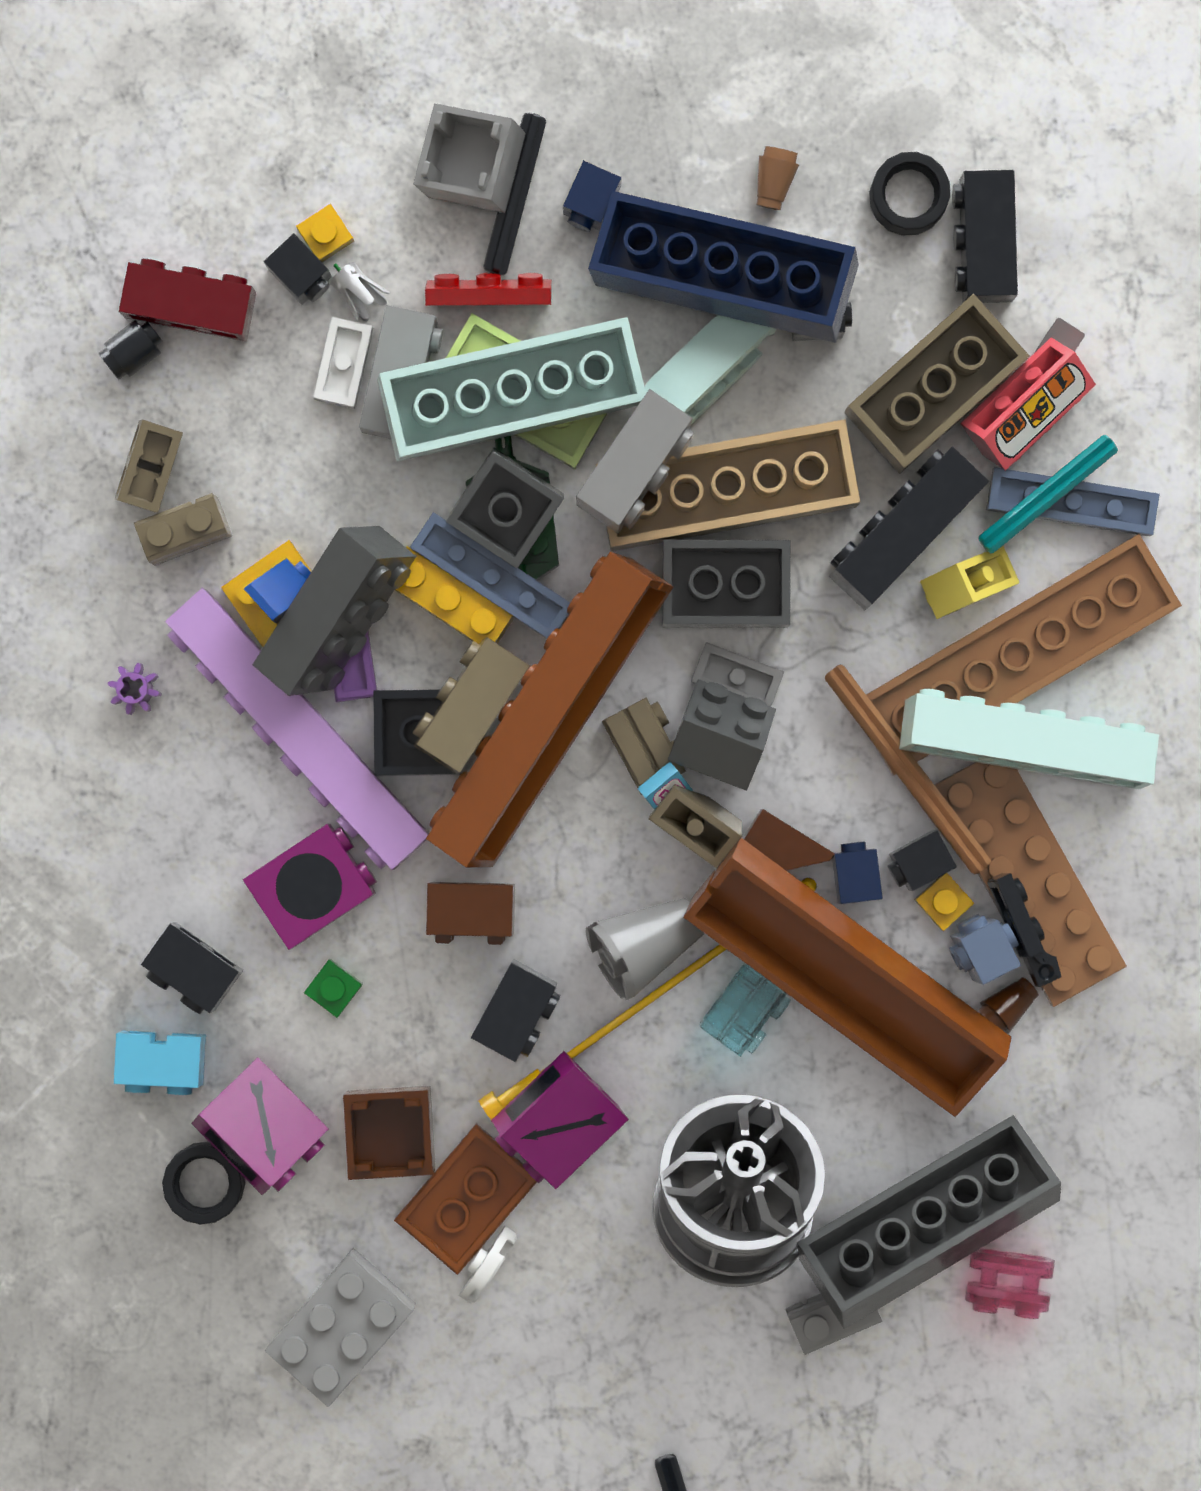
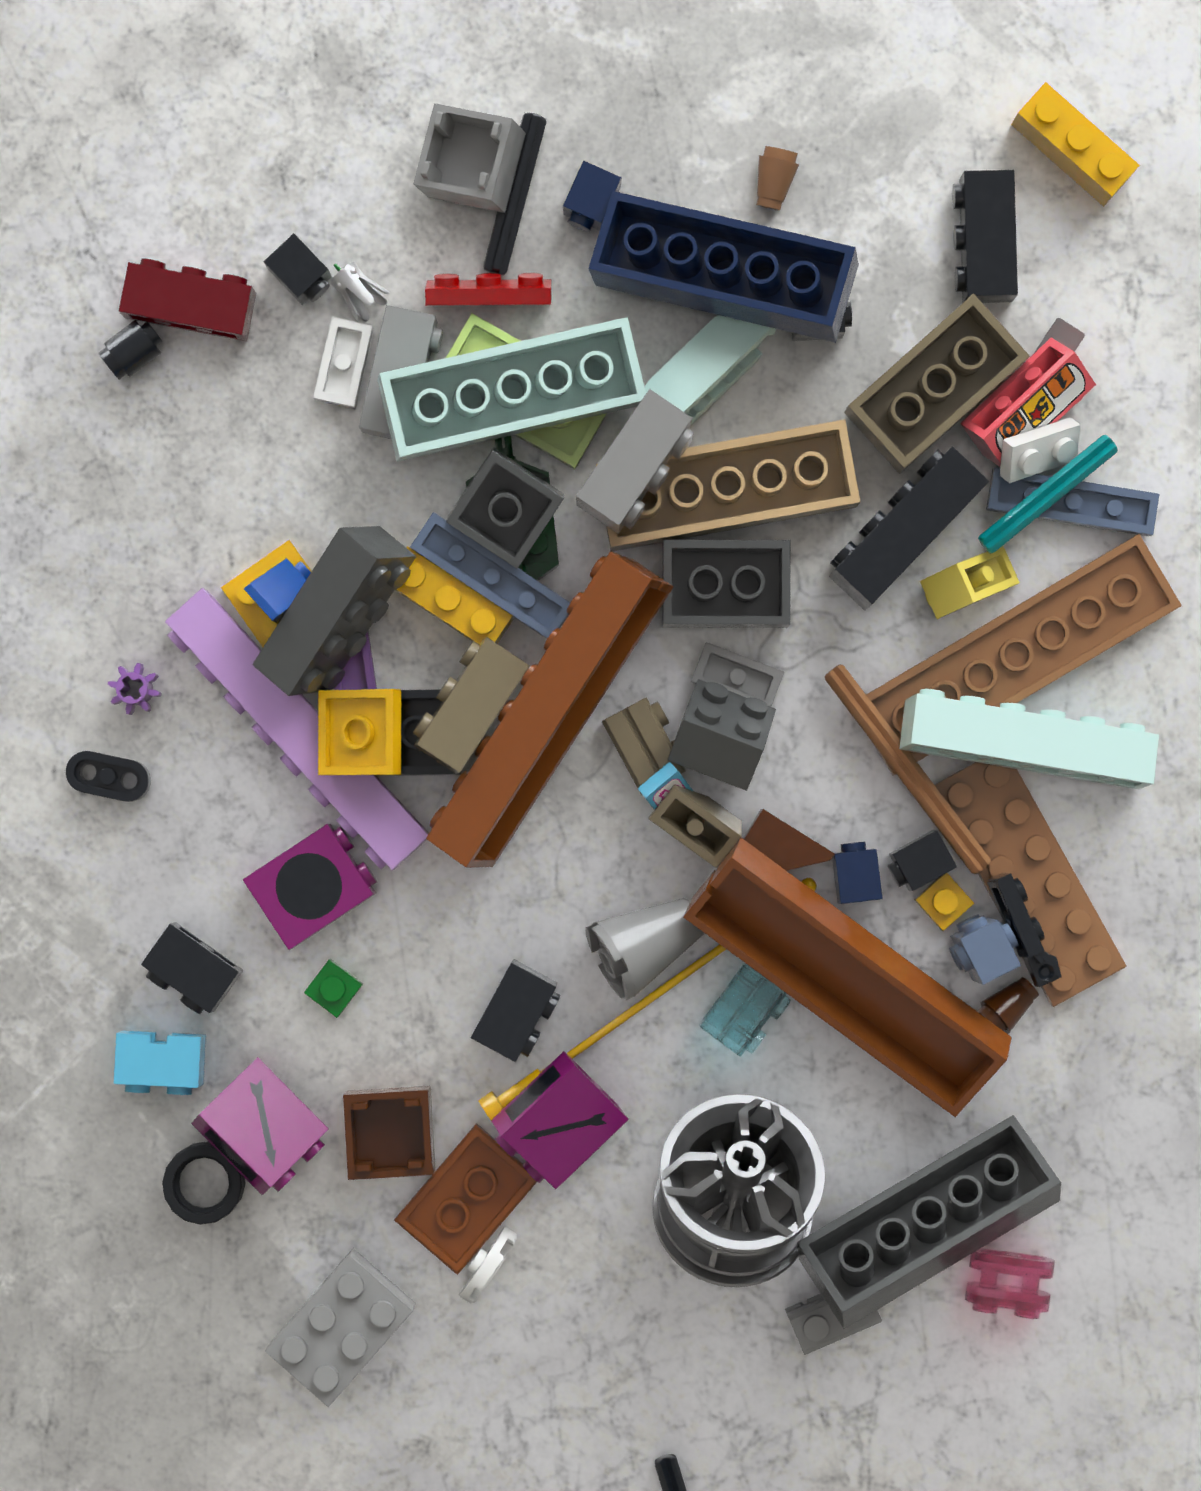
dark tan brick [115,419,183,513] -> none
dark tan brick [134,493,232,566] -> none
yellow plate [296,203,354,262] -> none
reddish brown container [426,882,515,945] -> none
black tyre [869,152,950,236] -> none
none -> black plate [66,751,151,802]
none -> yellow plate [318,689,401,775]
none -> white plate [1000,417,1080,483]
none -> yellow brick [1011,82,1140,207]

